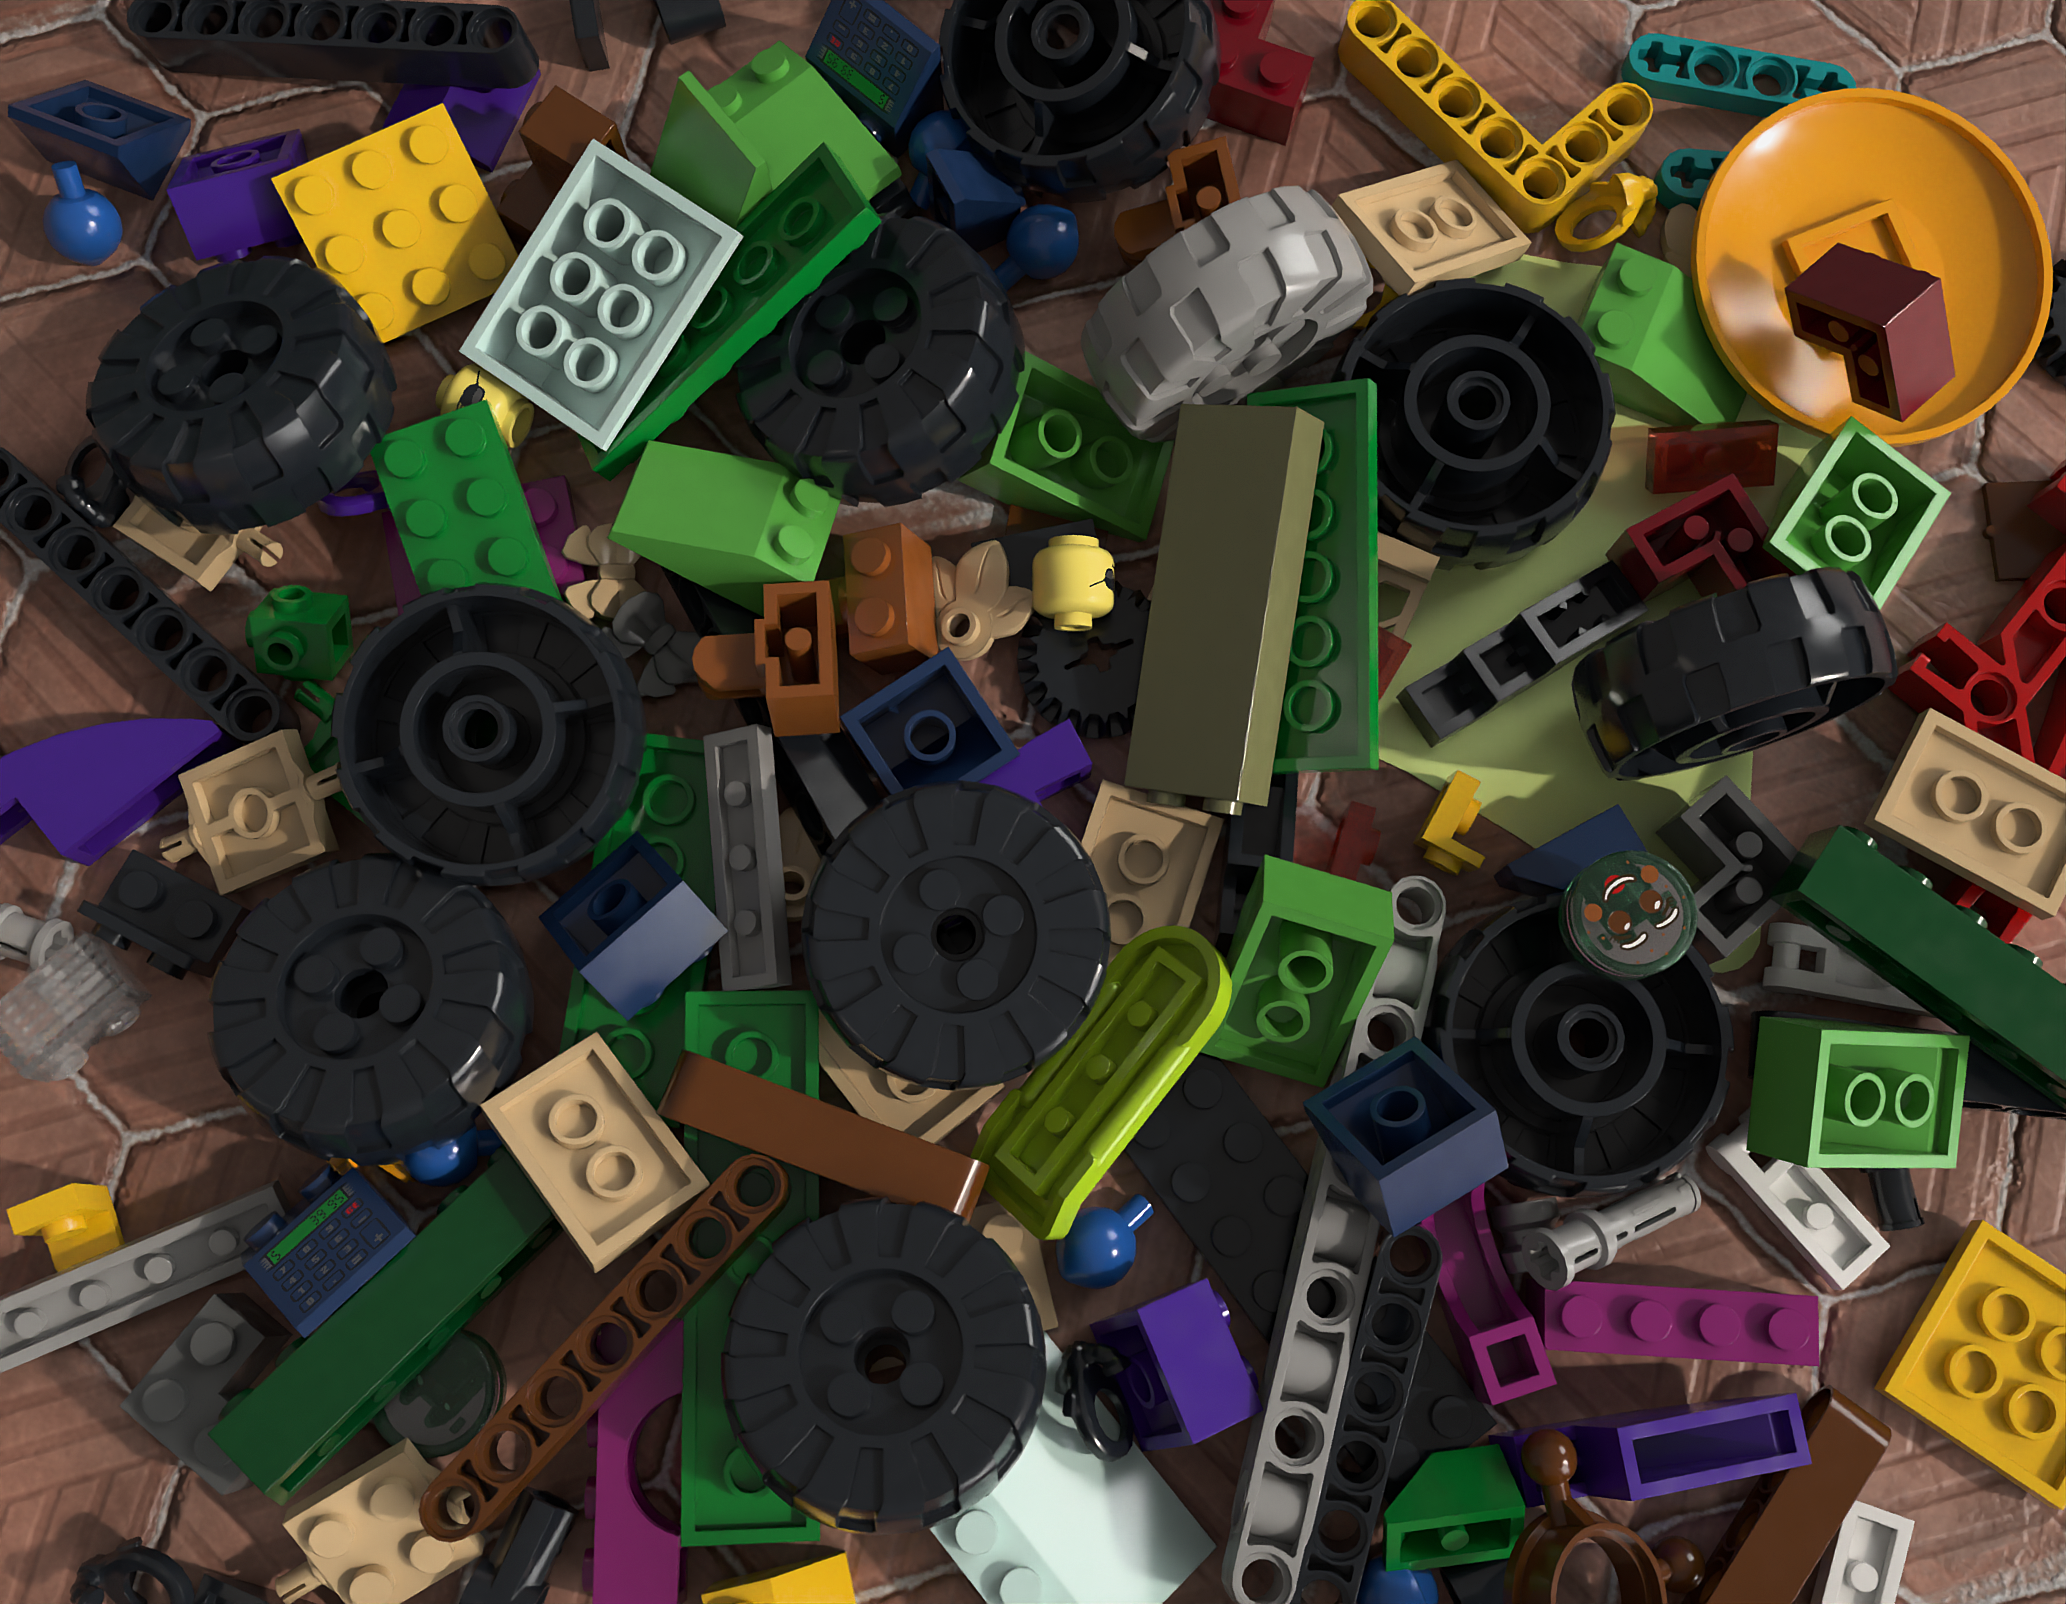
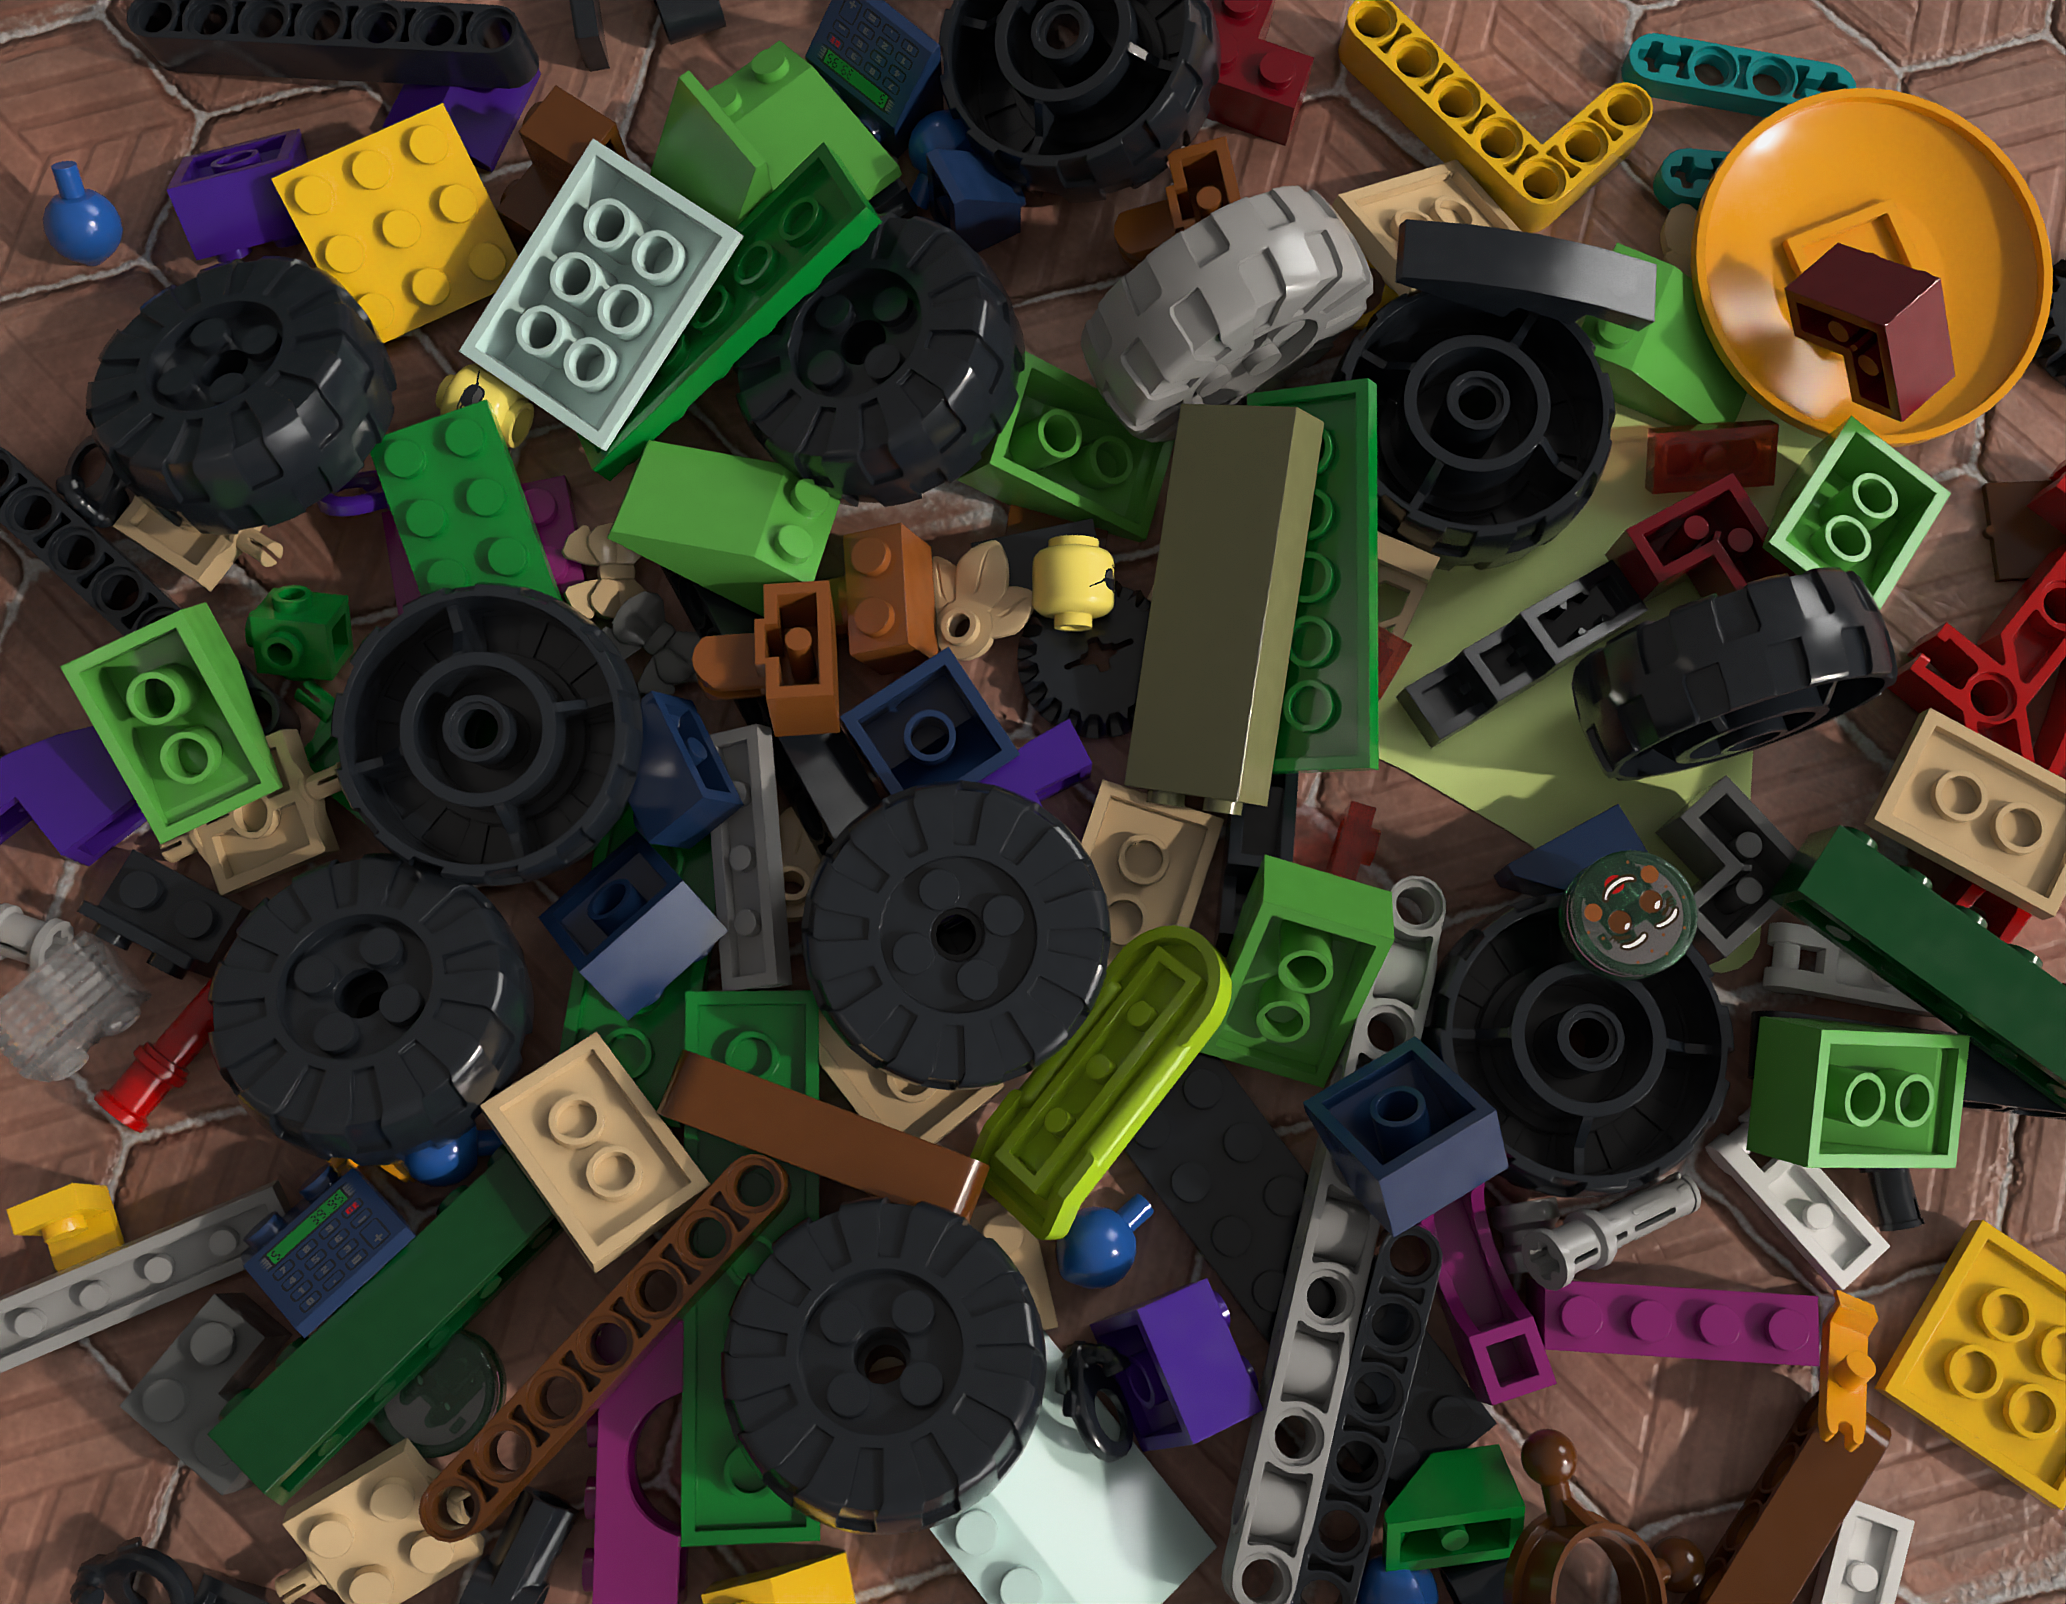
dark blue slope [8,80,191,201] -> none
blue piece [994,204,1079,292] -> none
yellow bracket [1413,770,1485,876] -> none
dark purple slope [1488,1393,1812,1508] -> none
yellow piece [1555,173,1658,252] -> none
none -> bright green slope [60,602,283,844]
none -> red pin [94,977,214,1133]
none -> dark blue slope [628,691,744,849]
none -> black slope [1395,219,1657,332]
none -> light orange piece [1818,1290,1879,1452]

